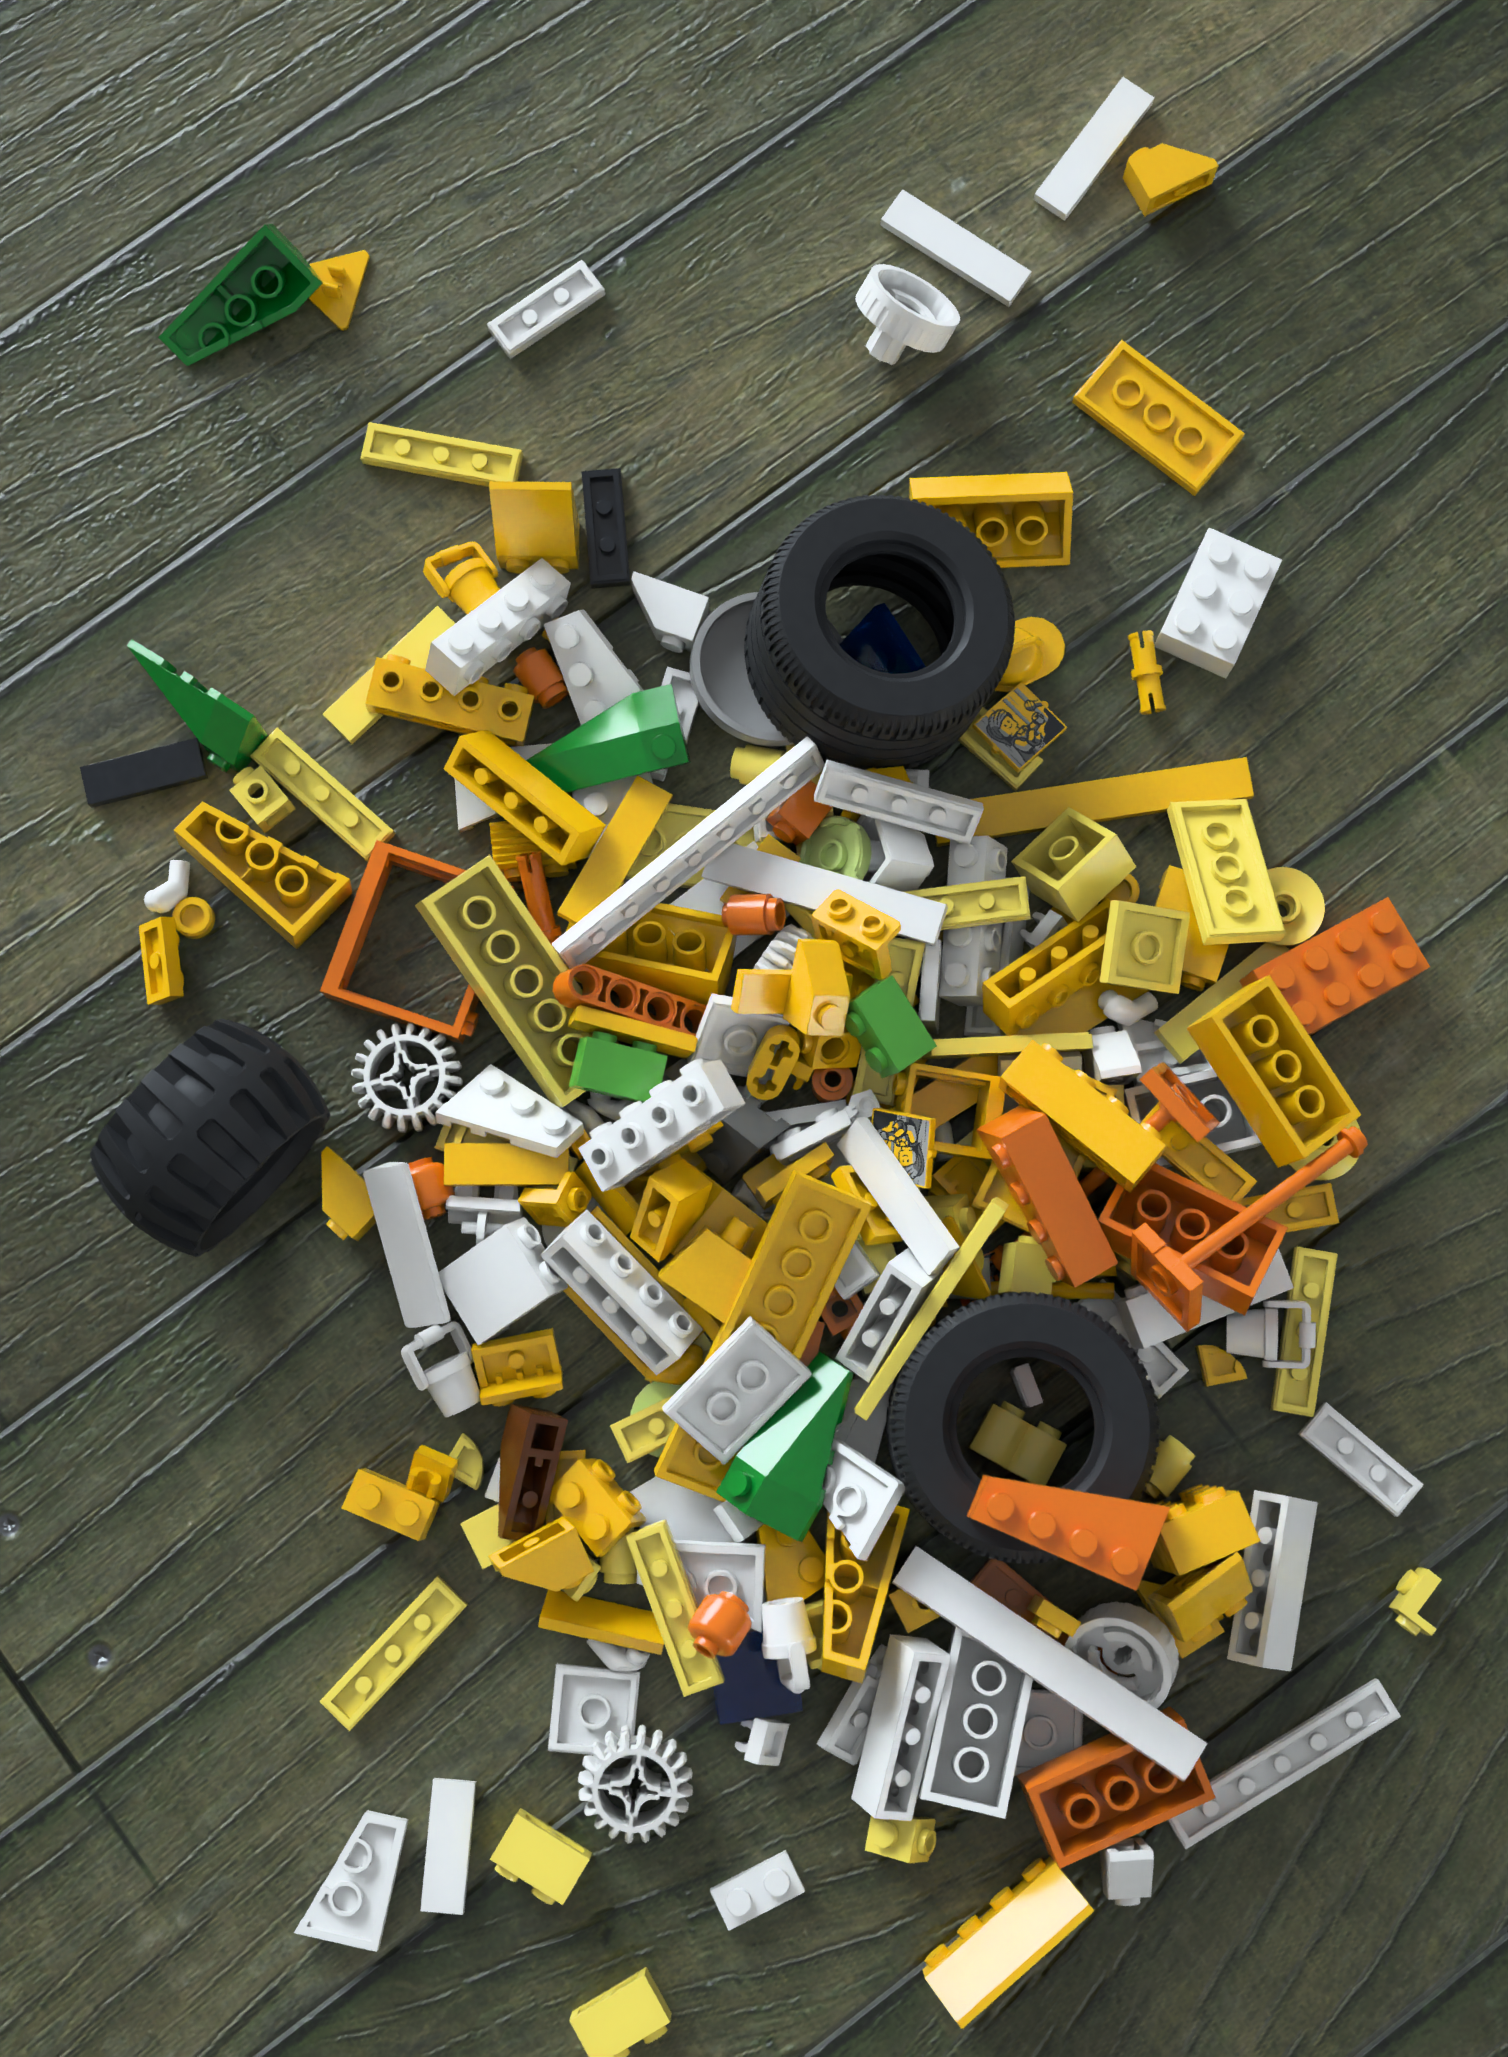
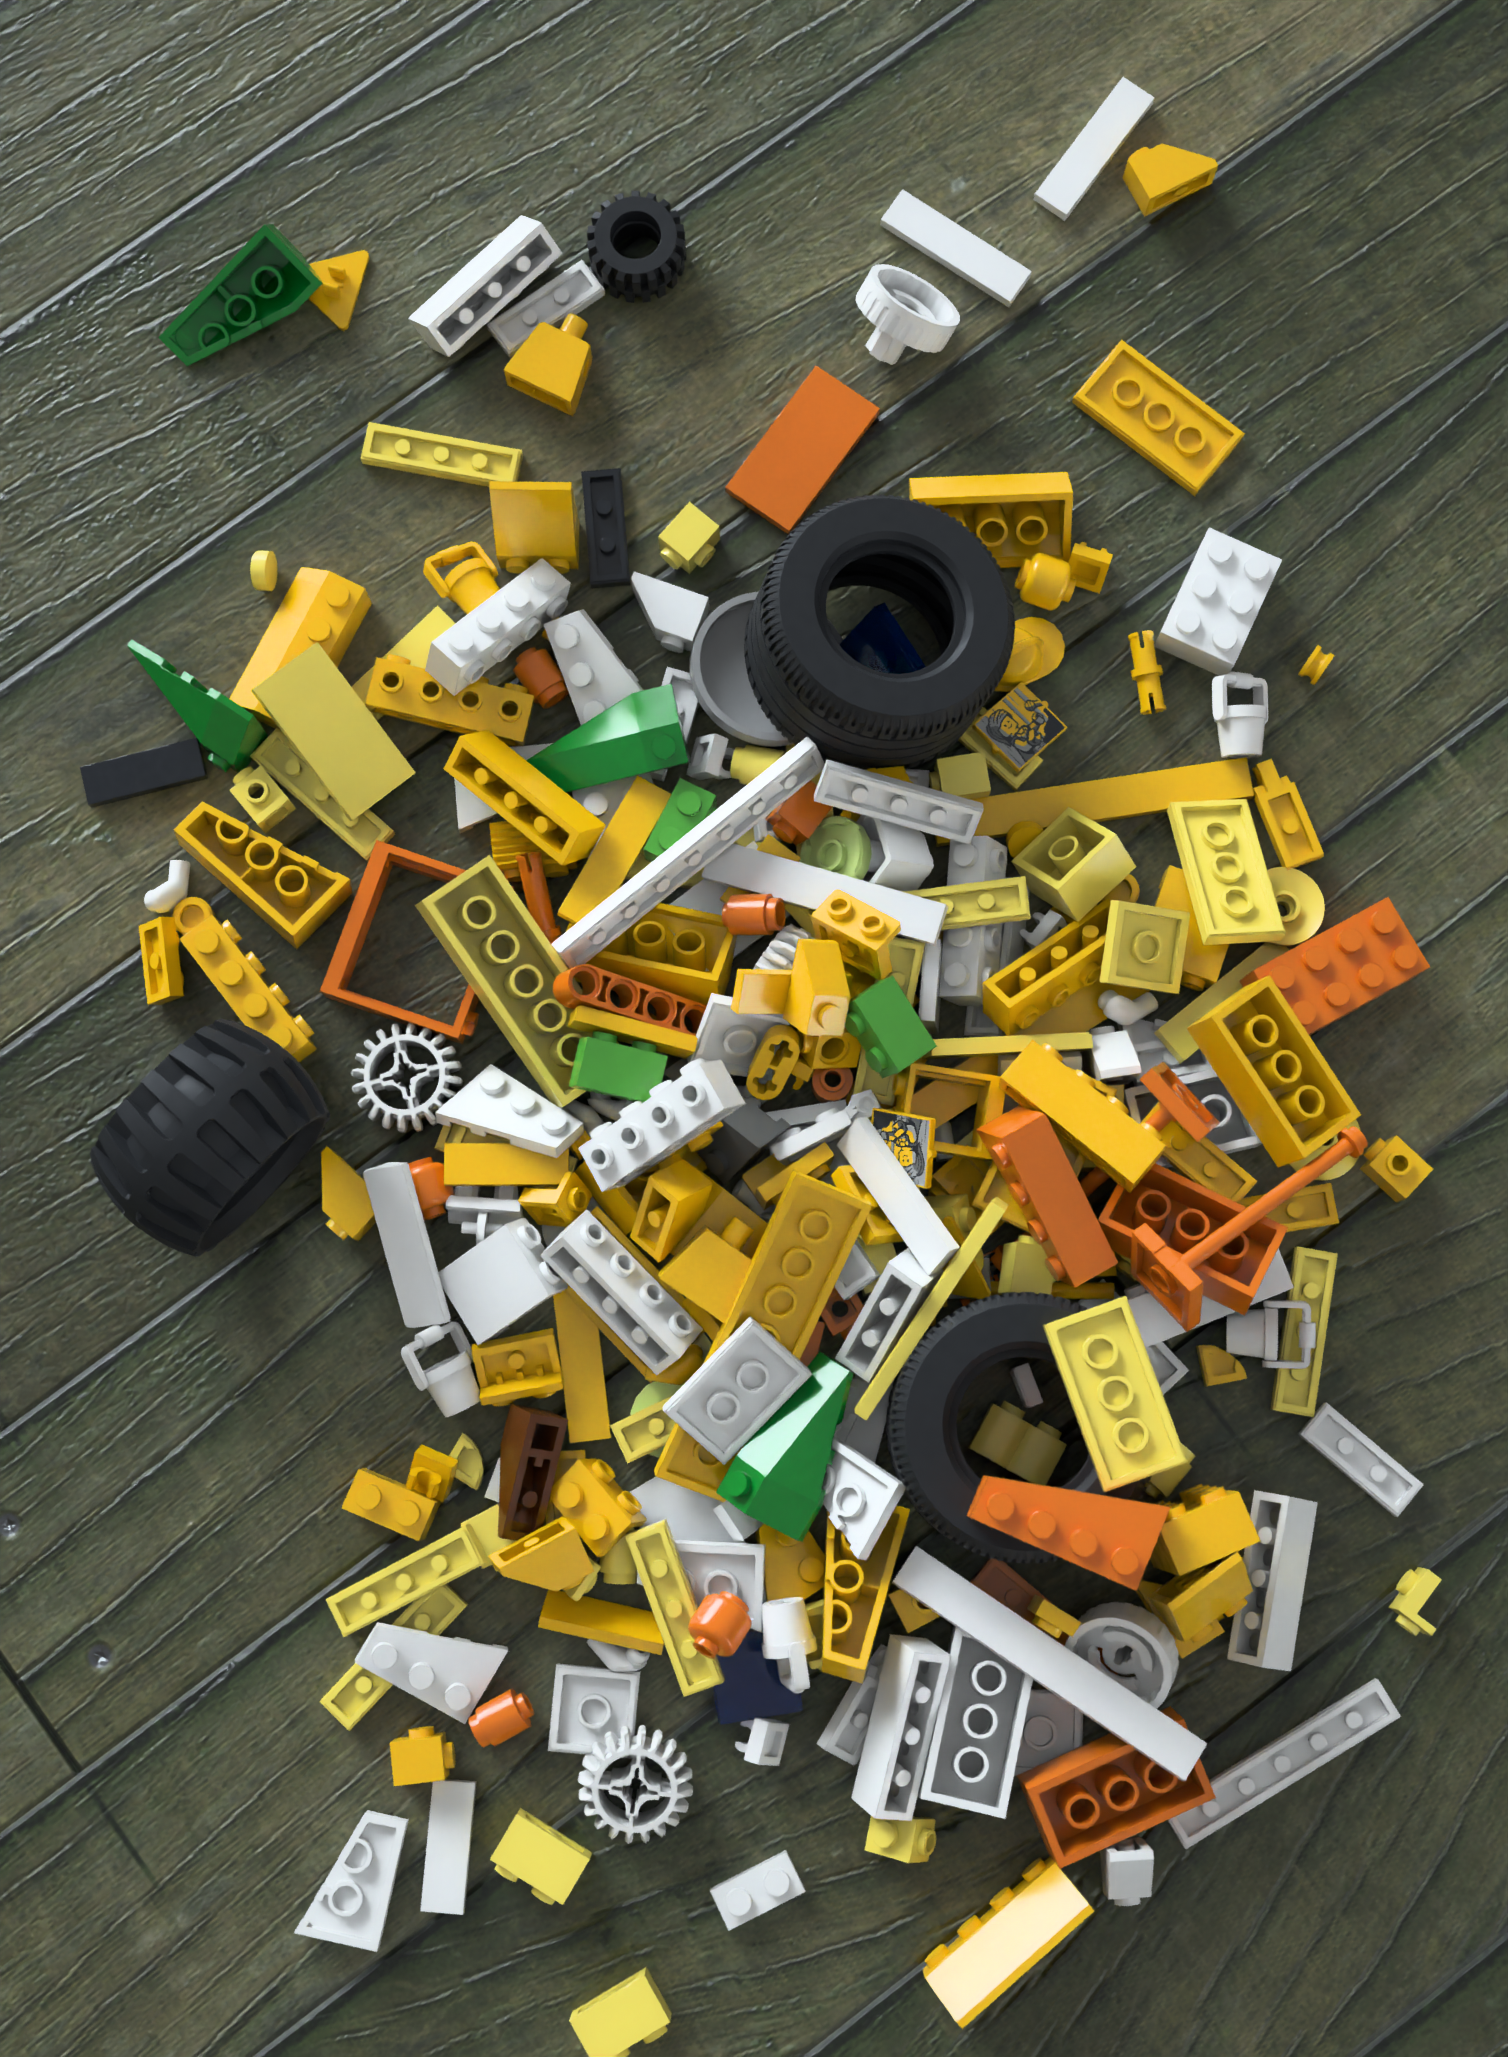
none -> yellow brick [180,915,317,1062]
none -> yellow slope [230,567,372,729]
none -> light yellow tile [250,551,278,591]
none -> light yellow tile [251,642,416,821]
none -> light yellow tile [326,1524,489,1637]
none -> white wing [355,1622,508,1724]
none -> yellow brick [390,1726,456,1786]
none -> white brick [408,215,563,357]
none -> orange brick [468,1689,534,1748]
none -> yellow torso [504,313,592,416]
none -> yellow tile [553,1291,612,1443]
none -> black tyre [587,191,686,303]
none -> bright green brick [643,778,717,863]
none -> light yellow brick [658,502,720,574]
none -> white tile [686,733,734,780]
none -> orange tile [725,366,880,535]
none -> light yellow brick [929,752,991,799]
none -> yellow tile [1006,821,1044,858]
none -> yellow head [1014,553,1077,611]
none -> light yellow tile [1043,1296,1188,1492]
none -> yellow tile [1068,542,1113,594]
none -> white piece [1212,671,1268,759]
none -> yellow hinge [1252,759,1324,870]
none -> yellow bush [1298,645,1335,685]
none -> yellow brick [1360,1135,1433,1202]

